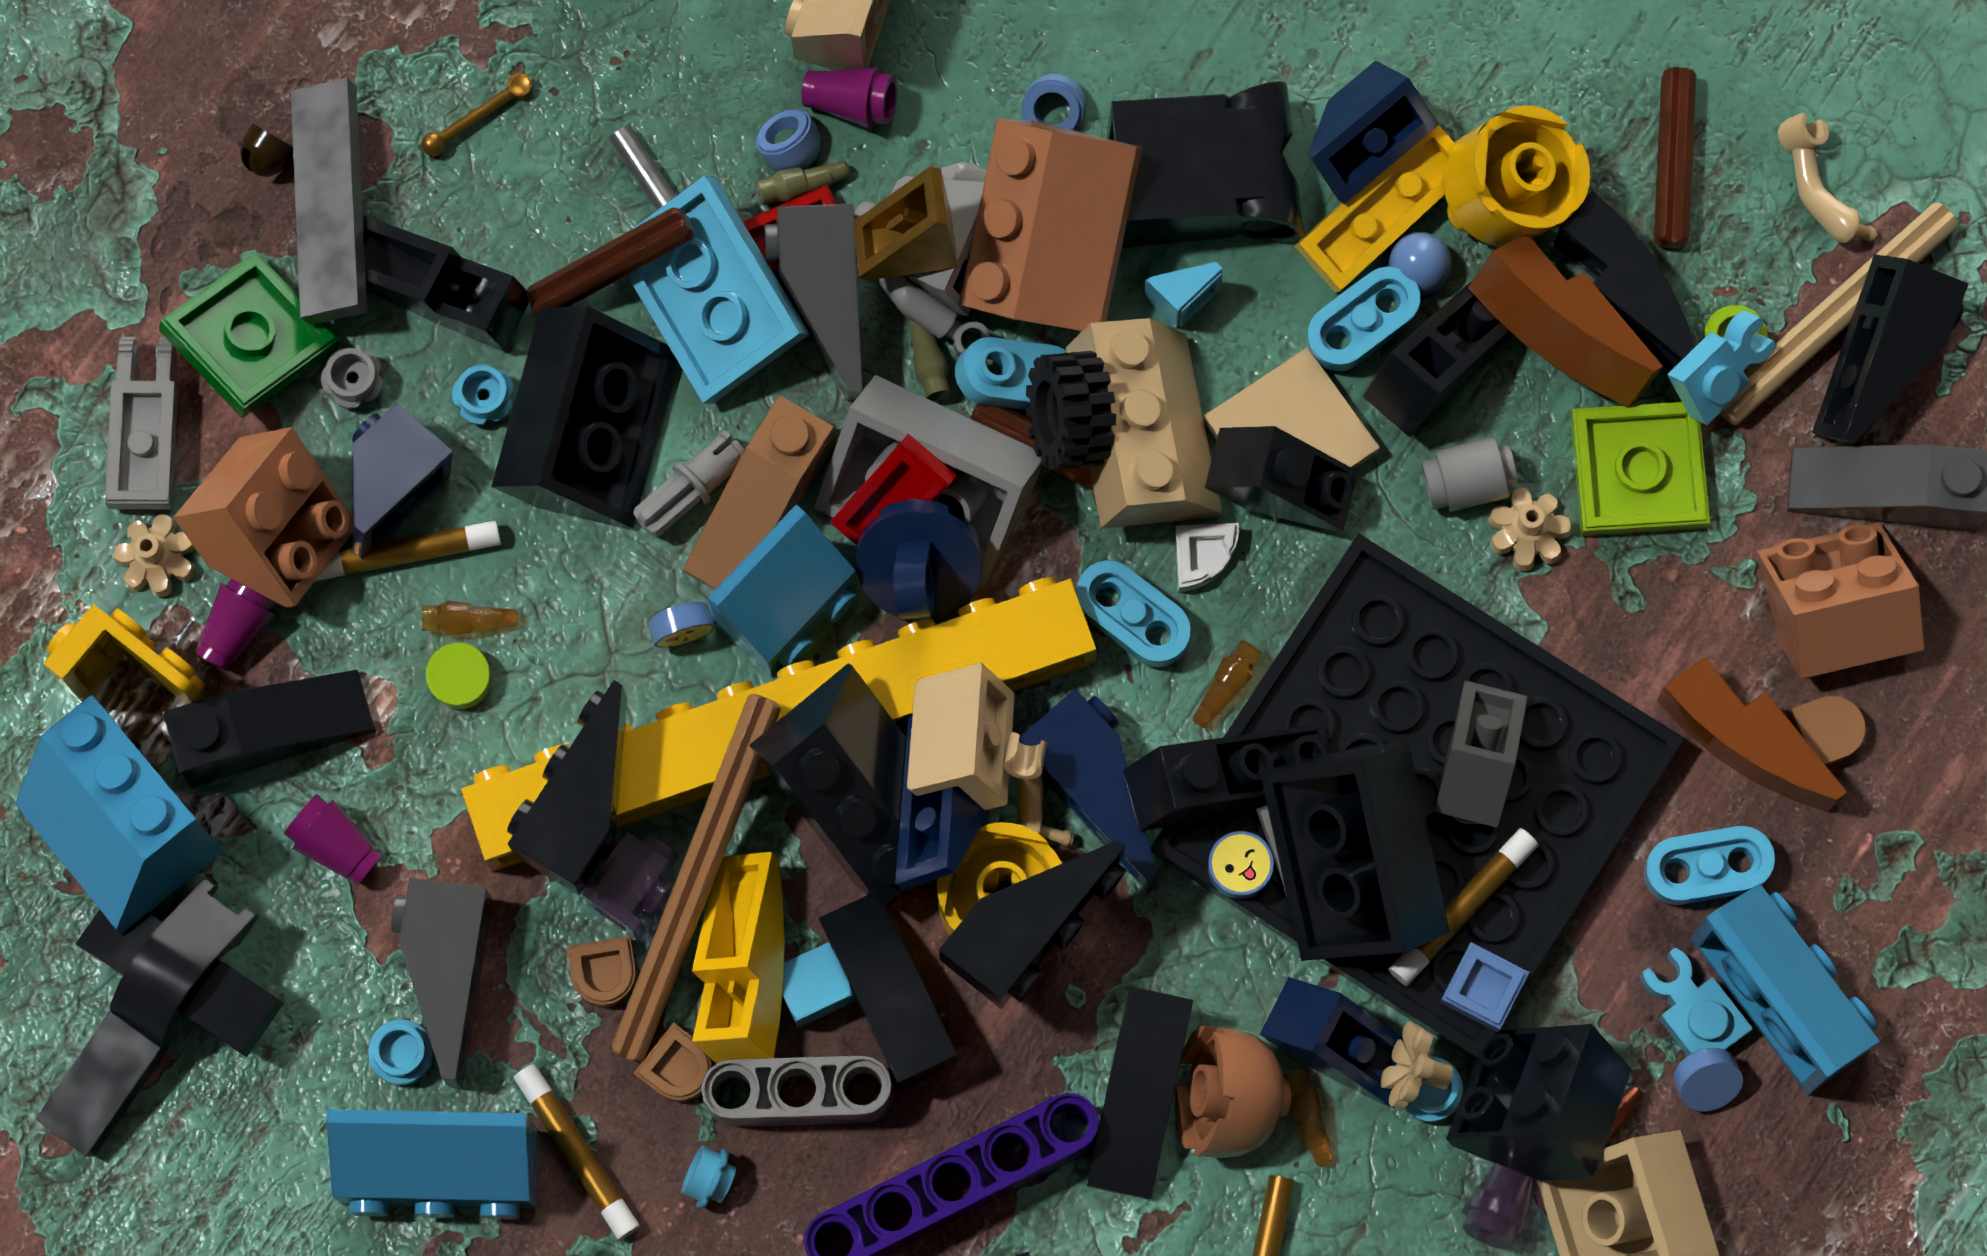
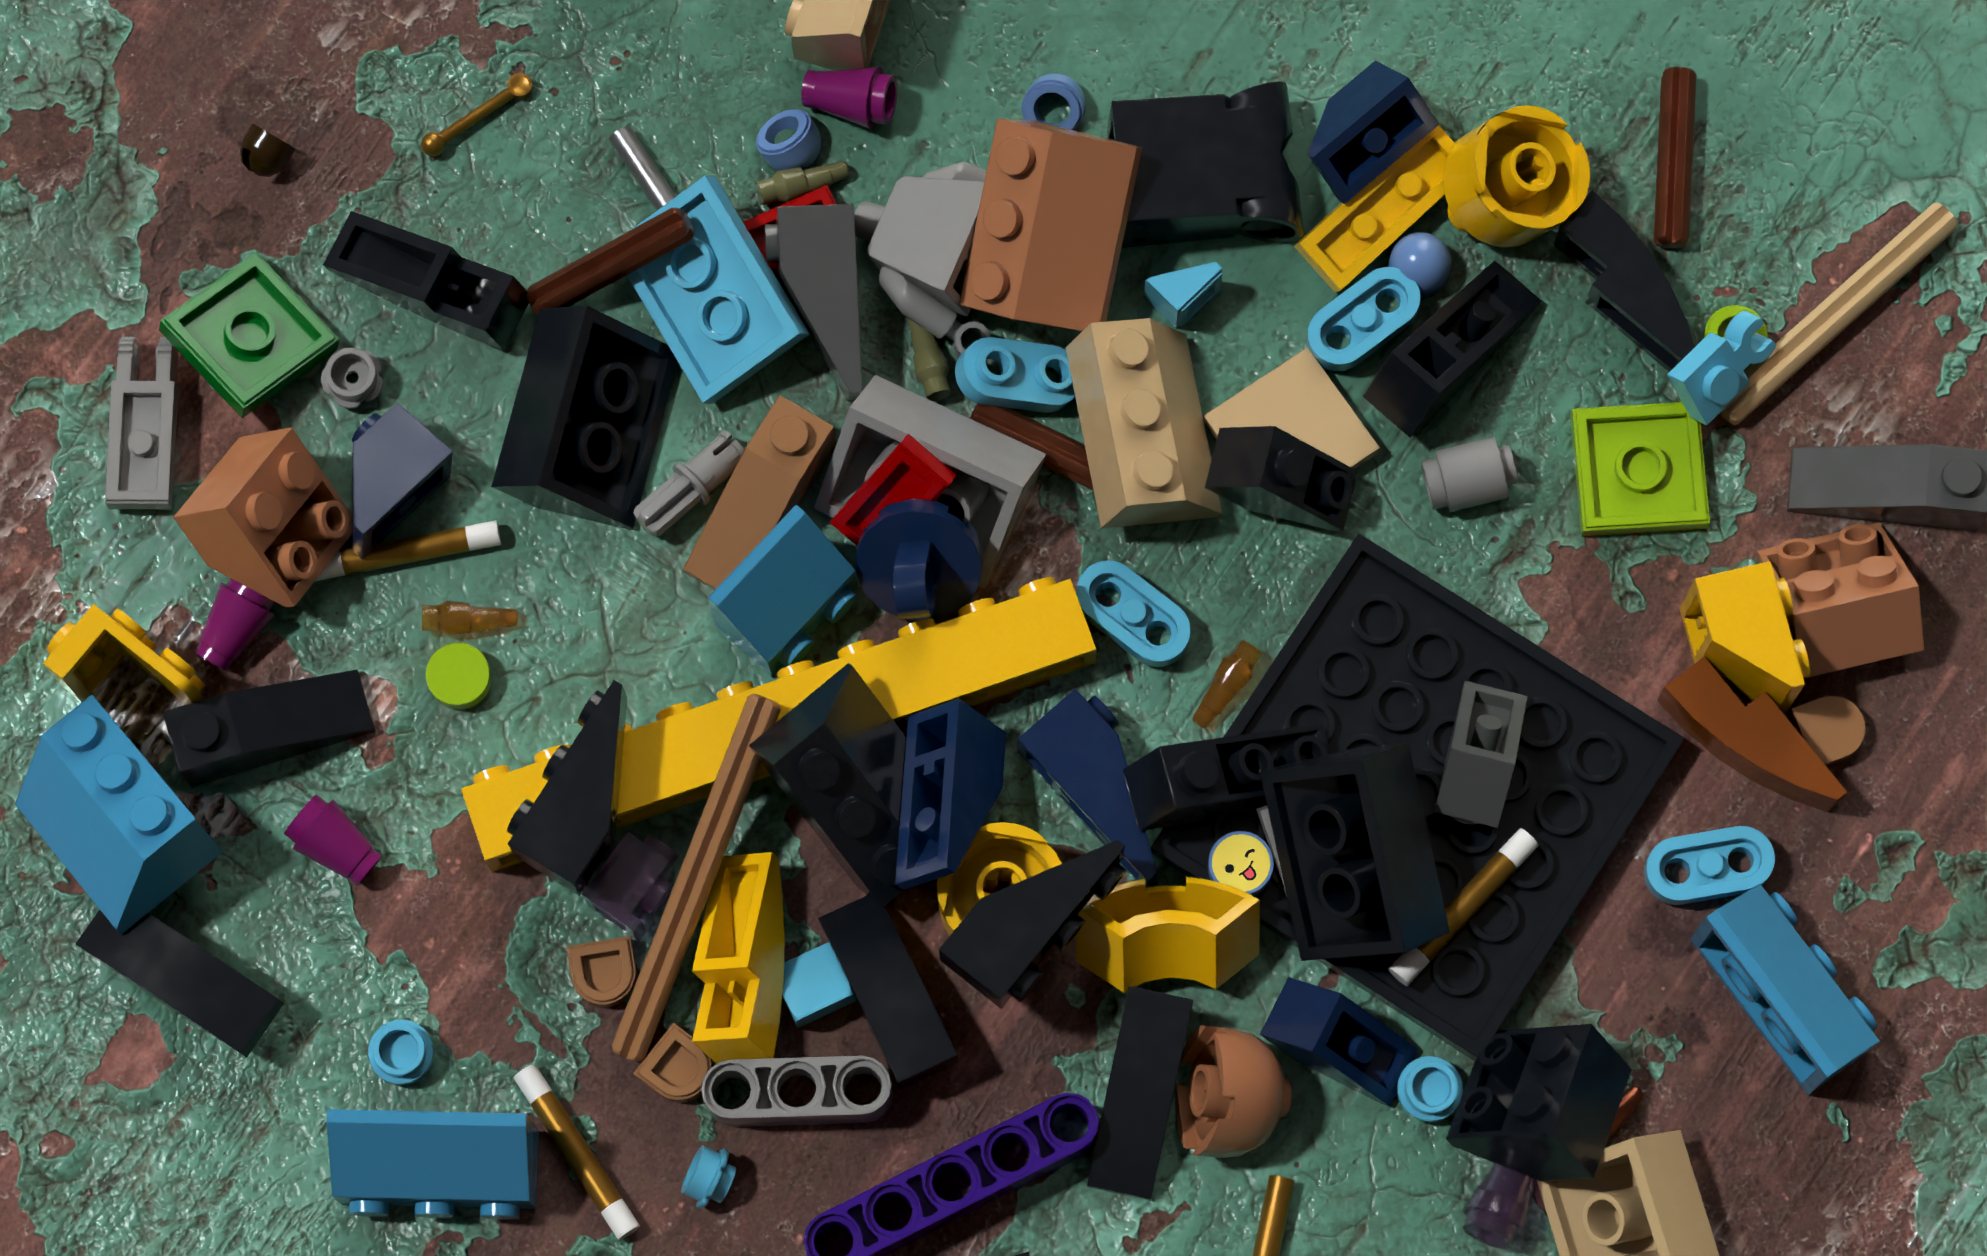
black piece [35,878,259,1157] -> none
tan plant [114,514,196,597] -> none
flat silver tile [291,77,367,325] -> none
dark grey slope [391,878,493,1089] -> none
medium azure plate [452,364,514,425] -> none
medium blue tile [648,602,716,648] -> none
pearl gold slope [853,166,958,280] -> none
tan panel [907,663,1015,810] -> none
tan piece [1004,732,1074,847] -> none
black tyre [1026,351,1116,470] -> none
white tile [1175,523,1239,592] -> none
clear orange piece [1283,1068,1333,1166] -> none
tan plant [1381,1021,1453,1108] -> none
medium blue tile [1440,942,1529,1033] -> none
dark orange slope [1468,235,1663,407] -> none
tan plant [1488,488,1572,571] -> none
medium azure plate [1640,948,1753,1056] -> none
medium blue tile [1673,1048,1743,1111] -> none
tan piece [1778,113,1877,243] -> none
black slope [1812,254,1969,444] -> none
none -> yellow brick [1076,877,1260,993]
none -> yellow slope [1679,561,1810,713]

